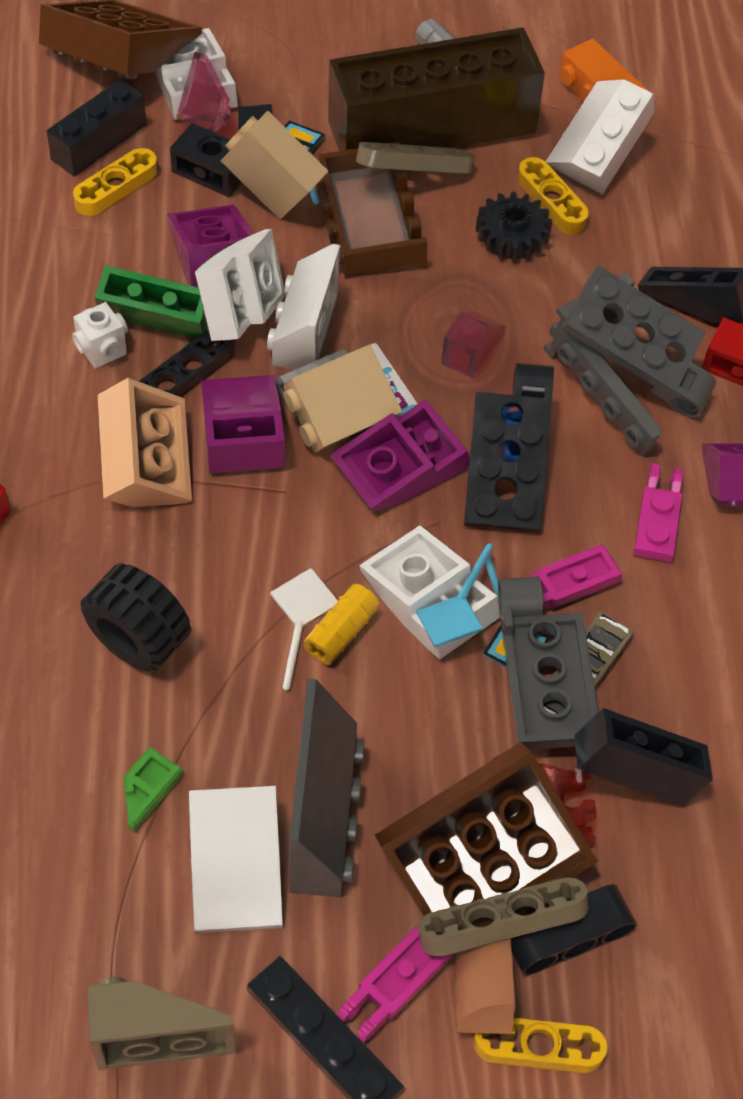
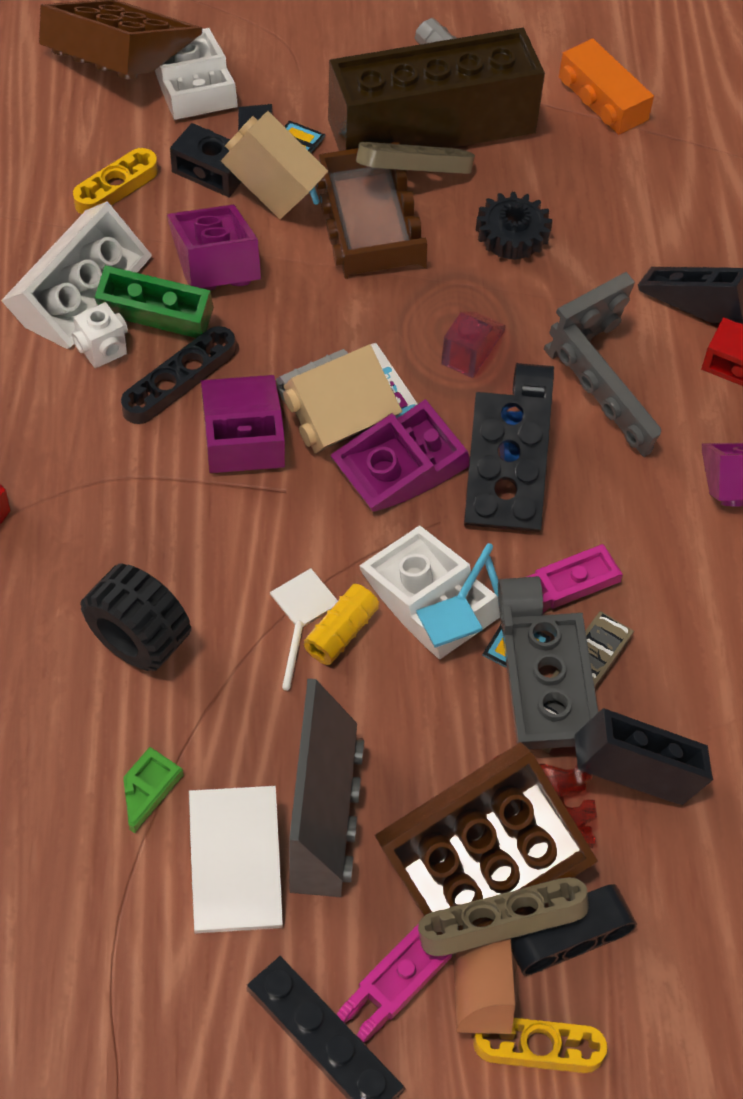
black brick [46,78,147,176] -> none
dark tan slope [87,977,236,1070] -> none
light nougat slope [98,378,192,508] -> none
clear pink slope [176,52,231,132] -> none
white slope [195,229,285,341] -> none
white slope [267,244,340,370] -> none
yellow beam [517,157,589,235] -> none
white slope [546,79,655,194] -> none
dark grey hinge [561,265,716,417] -> none
dark pink hinge [633,463,683,563] -> none
none -> white slope [1,201,152,349]

